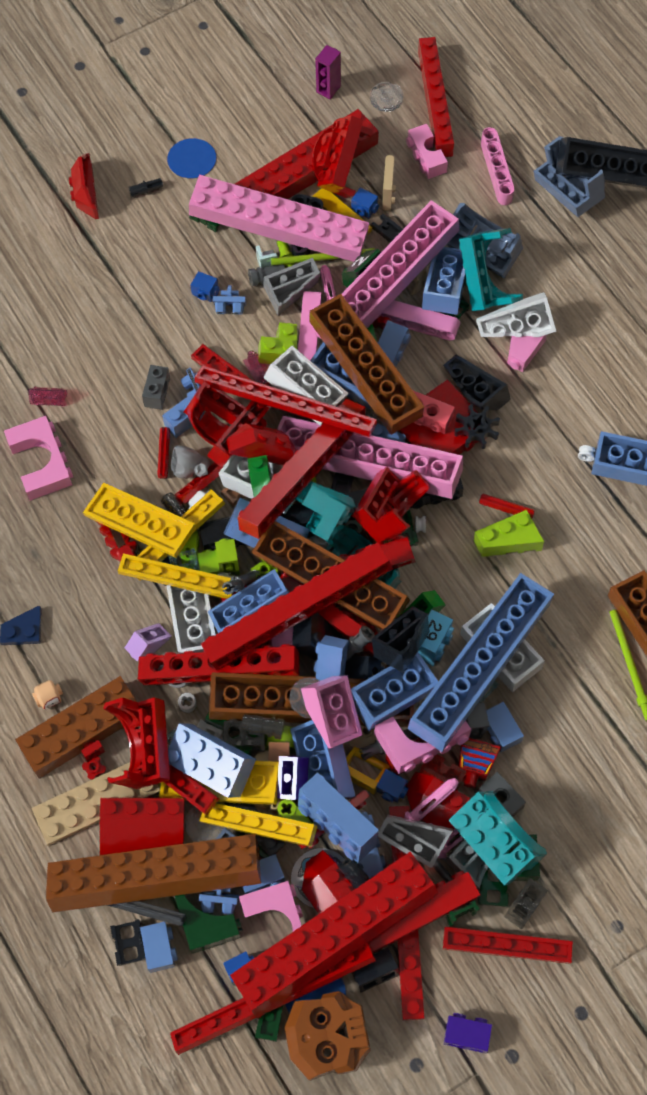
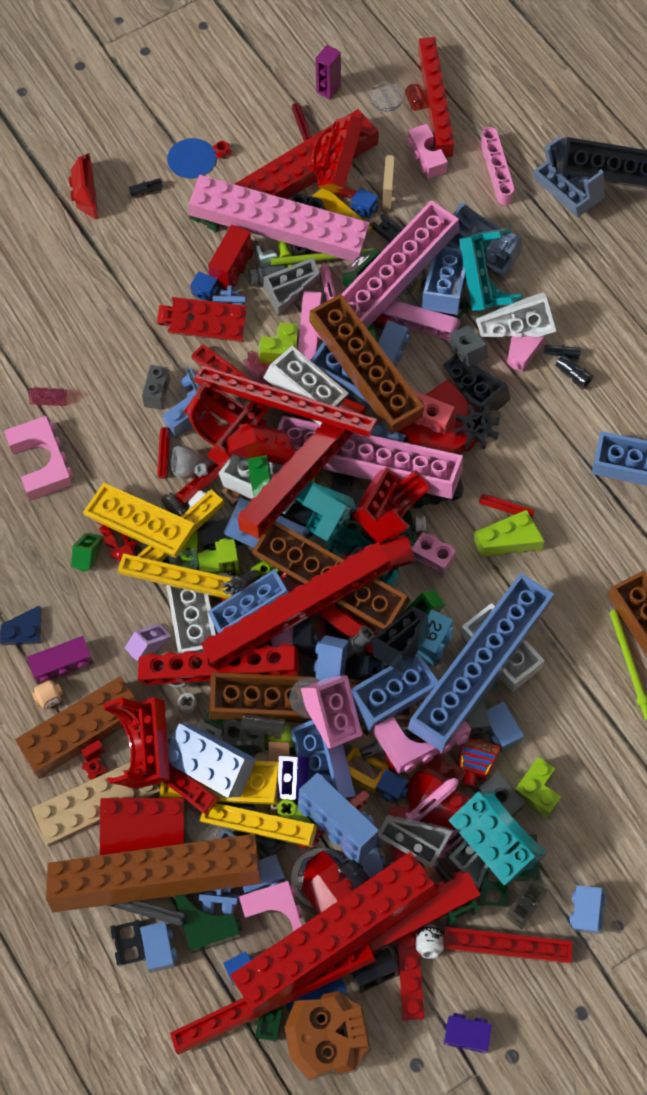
white bush [578,445,596,462] -> none
none -> magenta brick [27,636,93,684]
none -> green slope [71,533,103,571]
none -> red hinge [157,297,247,342]
none -> red brick [208,224,254,290]
none -> red plate [213,141,232,158]
none -> dark red axle [292,102,312,141]
none -> clear red brick [405,84,427,111]
none -> bright pink brick [412,532,456,576]
none -> white head [416,924,444,959]
none -> dark grey brick [449,325,488,367]
none -> lime brick [515,757,561,819]
none -> black axle [544,344,581,359]
none -> black axle [555,355,594,389]
none -> medium blue brick [570,885,606,934]

